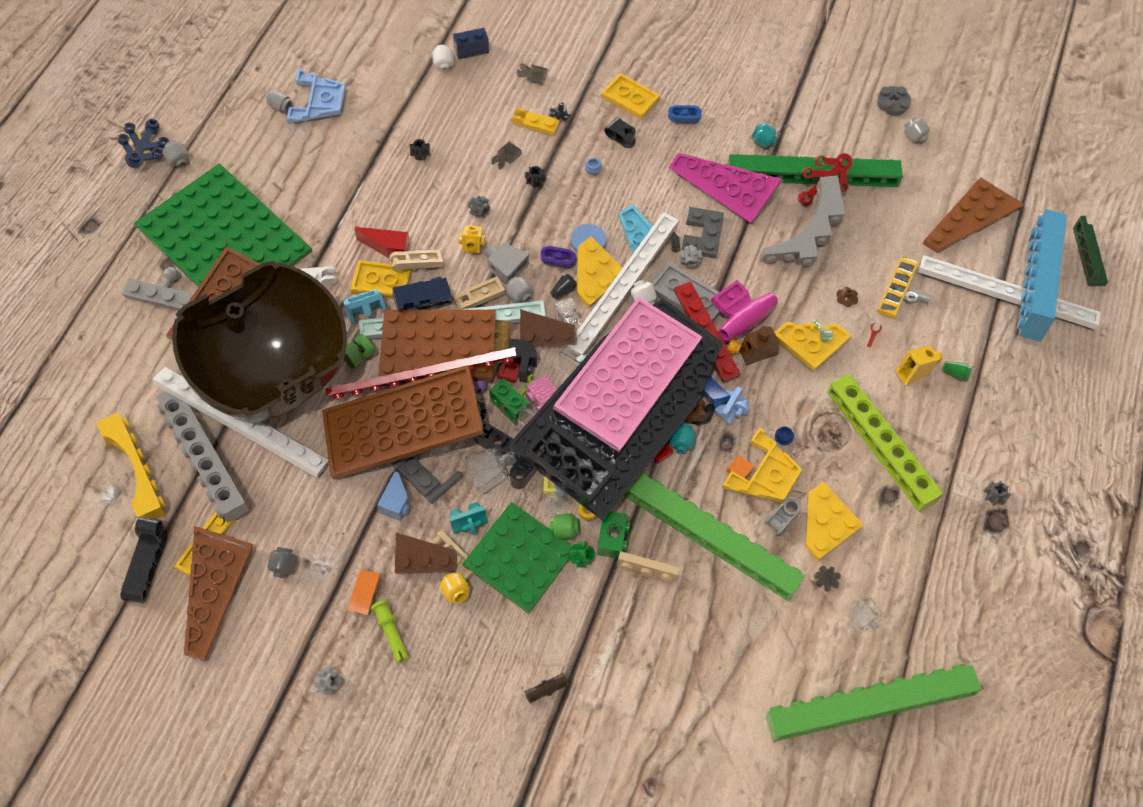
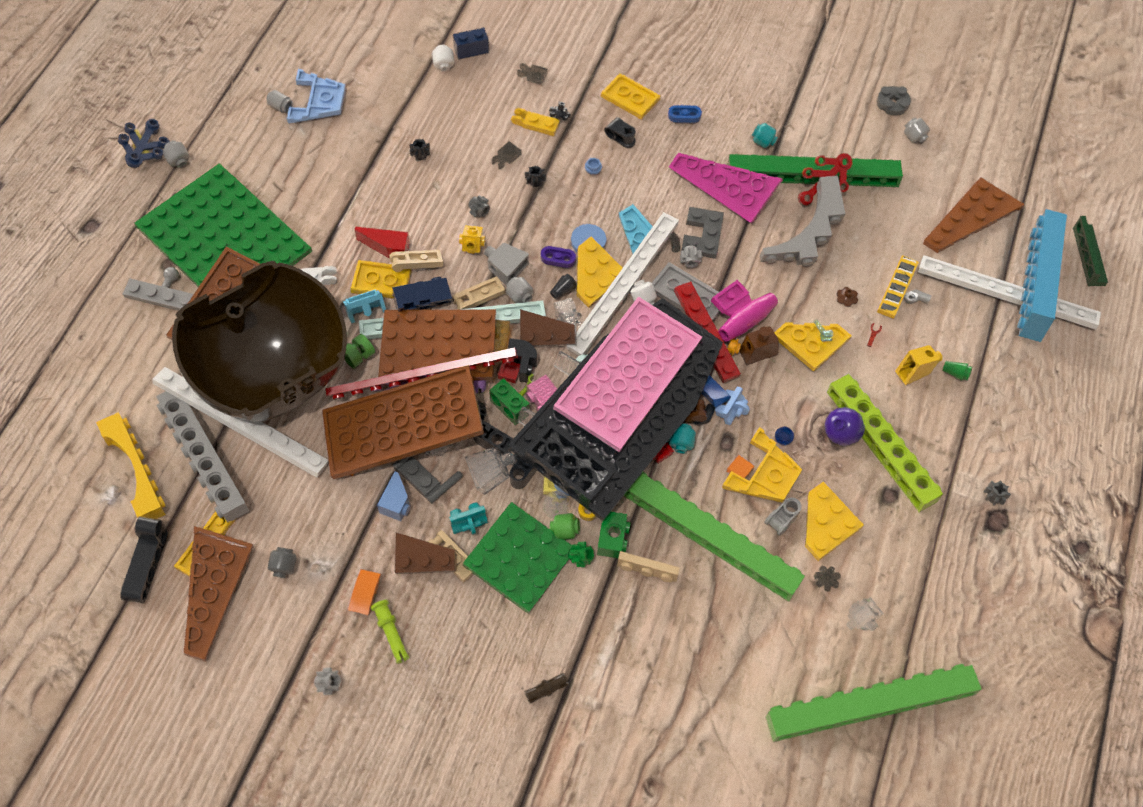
yellow head [440,573,470,604] -> none
none -> dark purple cylinder [824,407,865,446]

